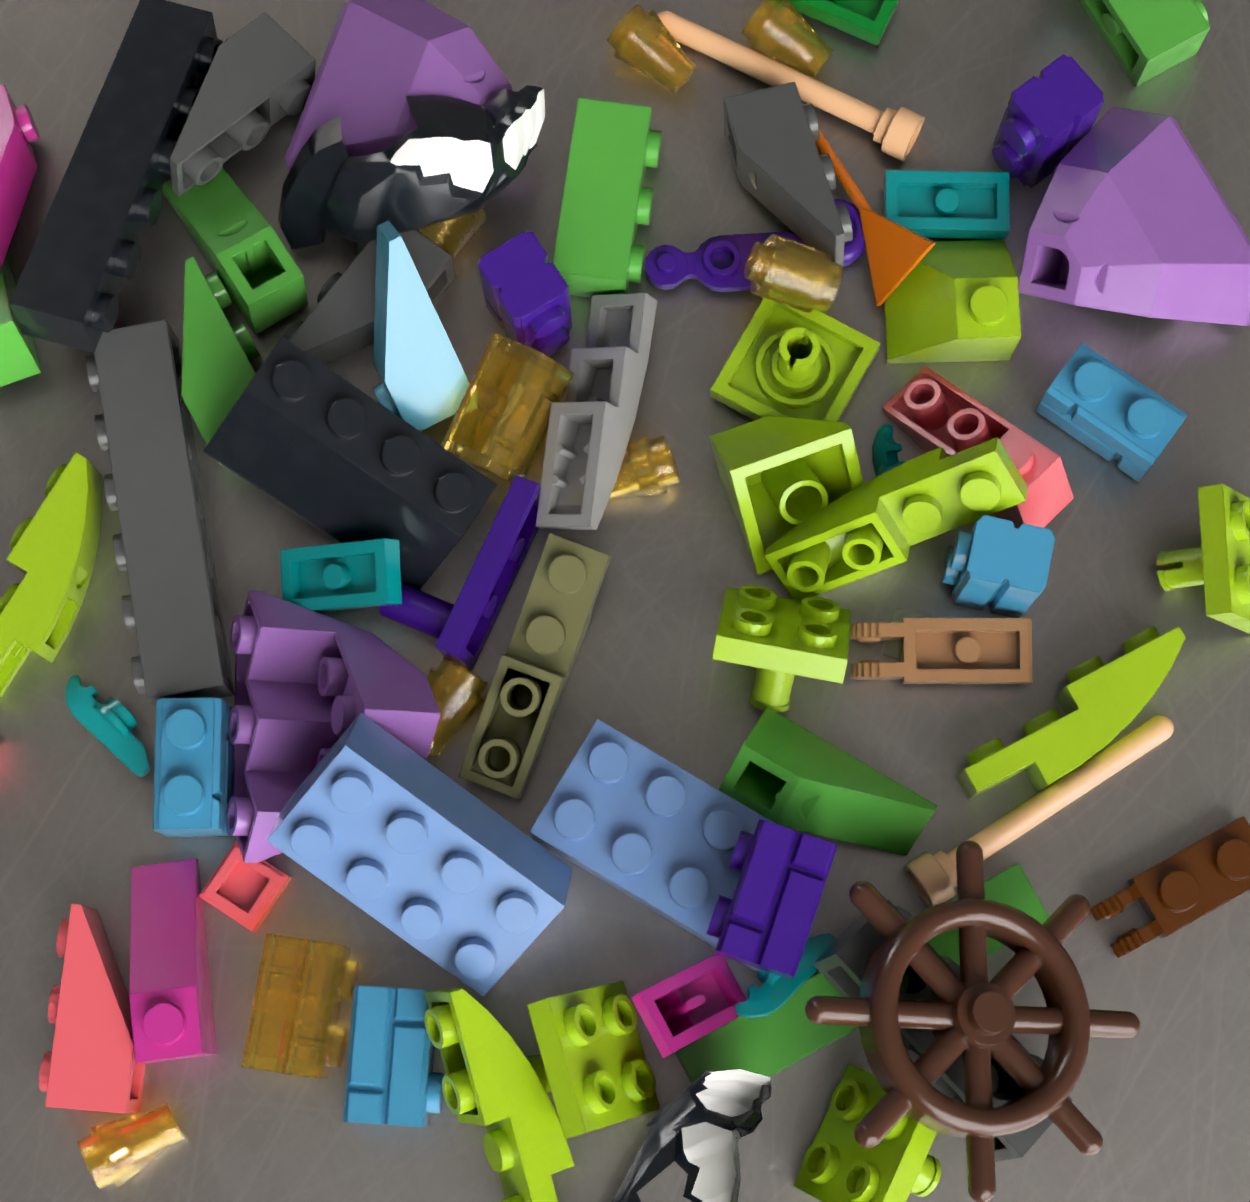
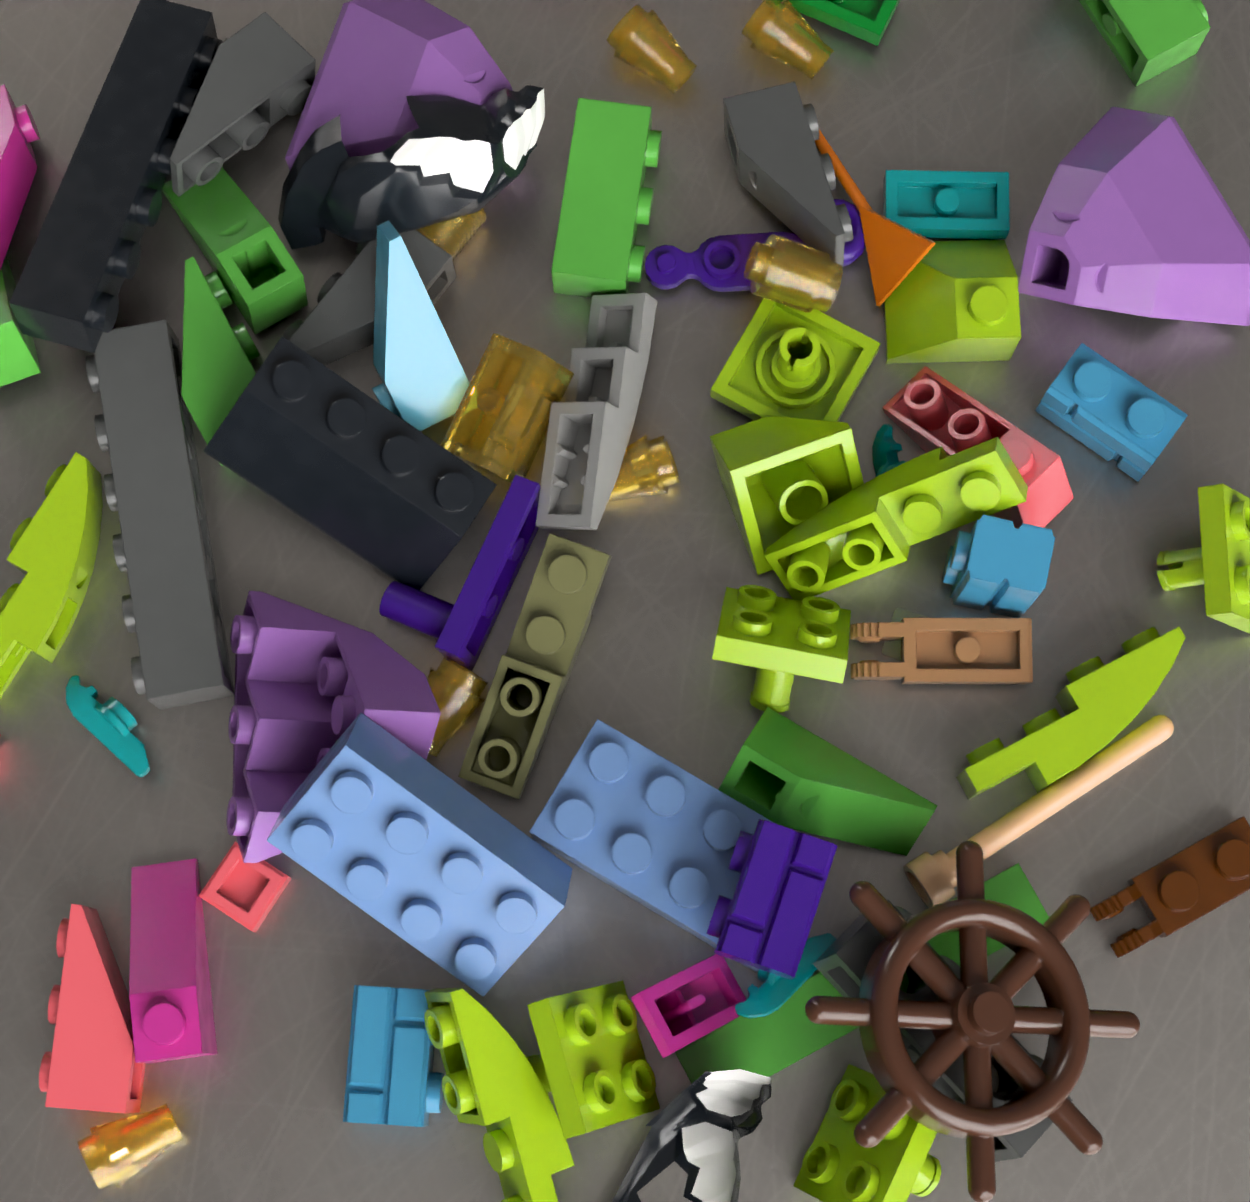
dark azure brick [153,698,233,837] -> none
clear yellow brick [241,933,359,1079] -> none
teal plate [280,538,402,612] -> none
dark purple brick [477,231,572,359] -> none
light nougat piece [654,10,925,162] -> none
dark purple brick [992,54,1104,188] -> none

